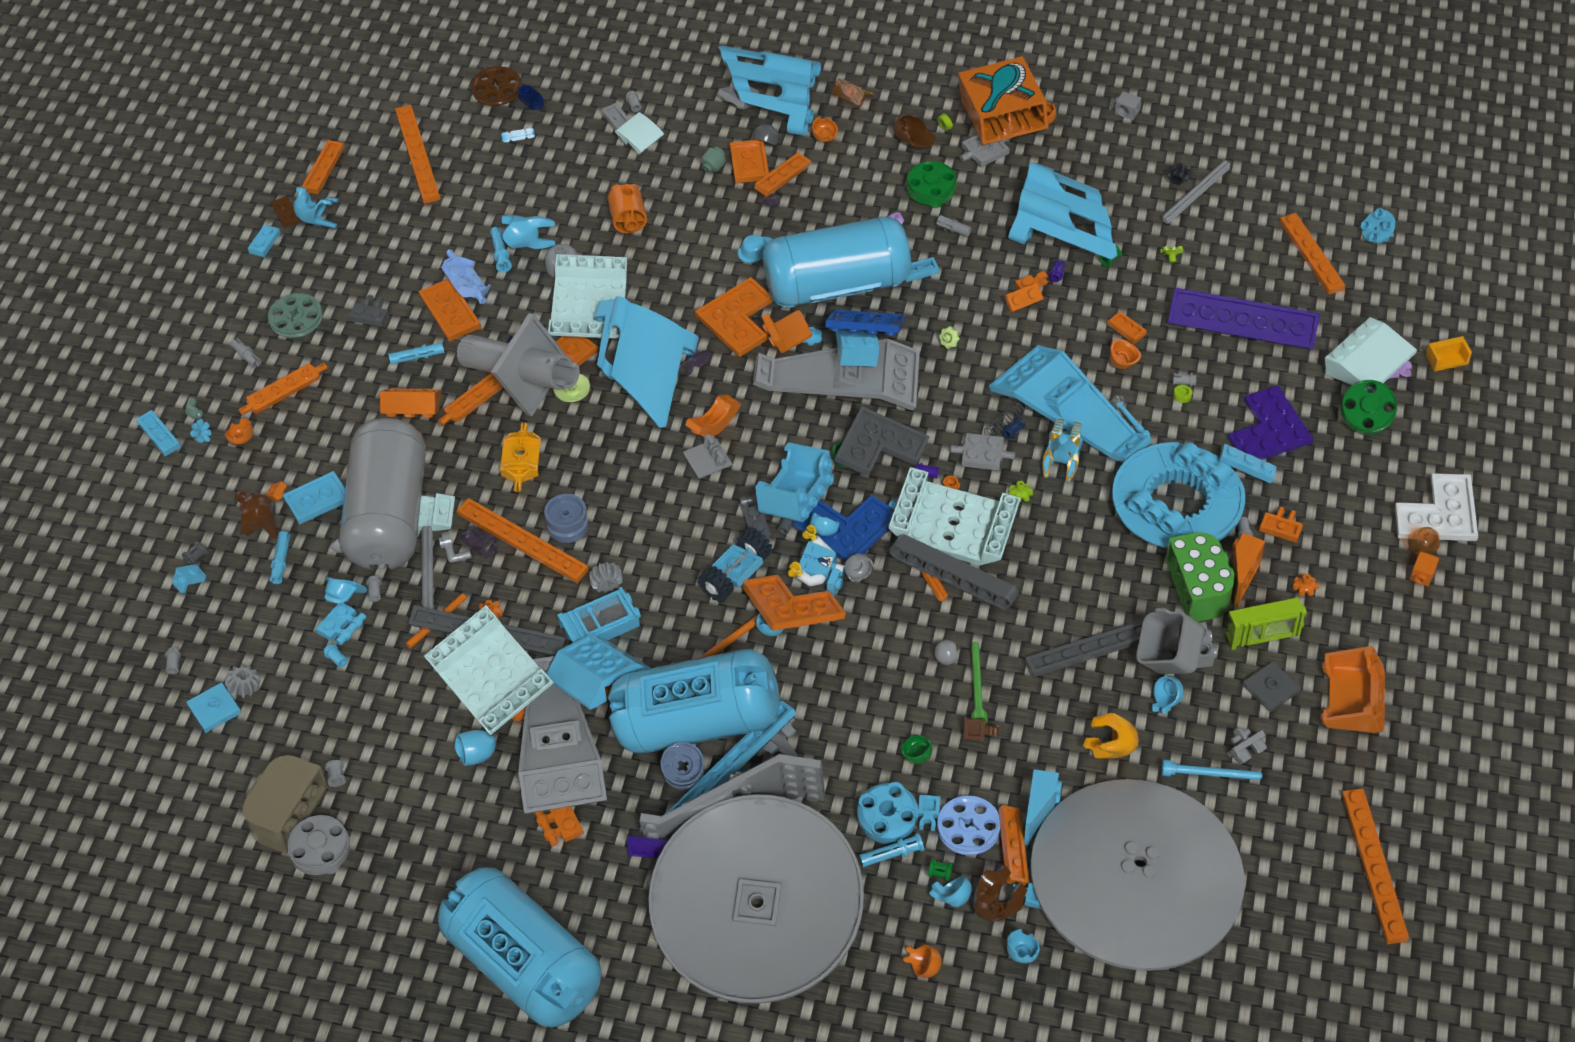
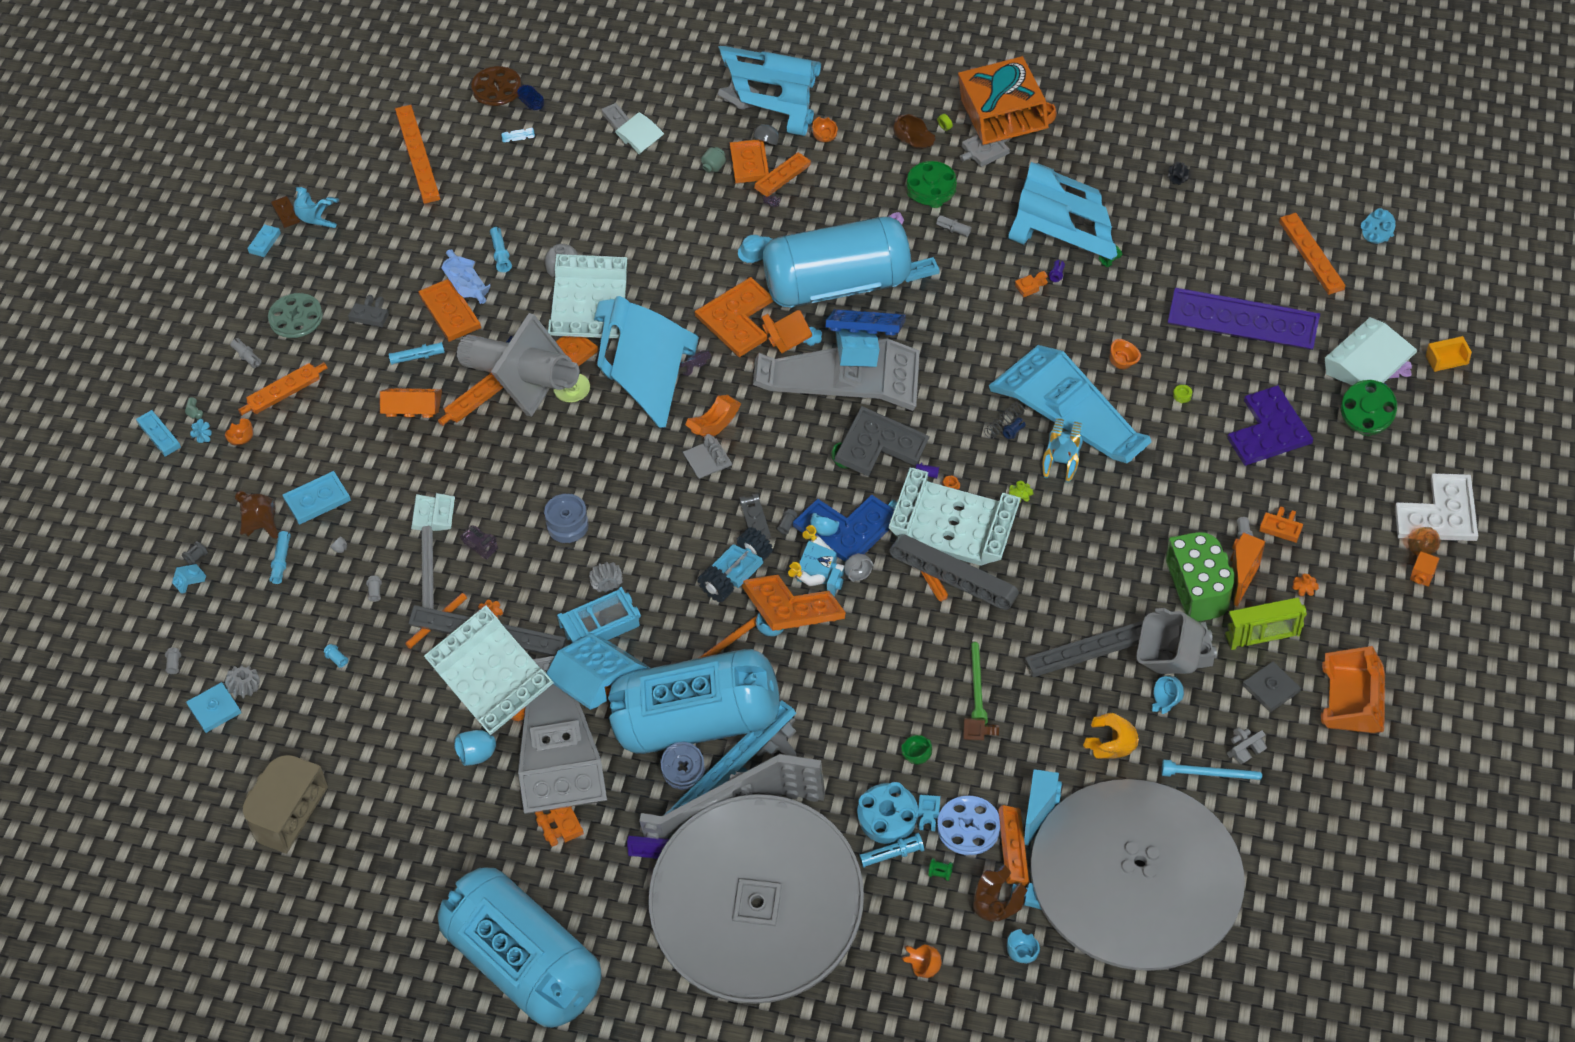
orange plate [265,481,287,501] -> none
light grey piece [288,815,350,875] -> none
orange plate [301,140,345,194] -> none
medium azure plate [316,603,366,645] -> none
medium azure piece [325,577,367,604] -> none
light grey bush [325,760,346,787] -> none
light grey piece [339,418,426,570] -> none
light grey plate [439,531,472,563] -> none
orange plate [457,498,589,583] -> none
light orange plate [500,423,542,492] -> none
medium azure piece [502,215,556,249] -> none
orange cylinder [607,184,647,234] -> none
light grey pin [626,91,642,112] -> none
medium azure windscreen [755,442,834,522] -> none
clear orange panel [832,77,874,107] -> none
medium azure piece [929,876,972,907] -> none
light grey piece [934,640,957,665] -> none
yellowish green piece [939,326,960,349] -> none
light grey plate [951,433,1015,470] -> none
orange plate [1004,282,1044,312] -> none
orange plate [1107,311,1147,344] -> none
medium azure piece [1110,395,1150,436] -> none
medium azure piece [1112,442,1245,548] -> none
light grey brick [1114,91,1141,120] -> none
lime plant [1160,246,1183,263] -> none
light grey axle [1162,160,1230,224] -> none
light grey pin [1173,373,1196,387] -> none
medium azure plate [1219,444,1277,484] -> none
orange plate [1342,788,1409,944] -> none

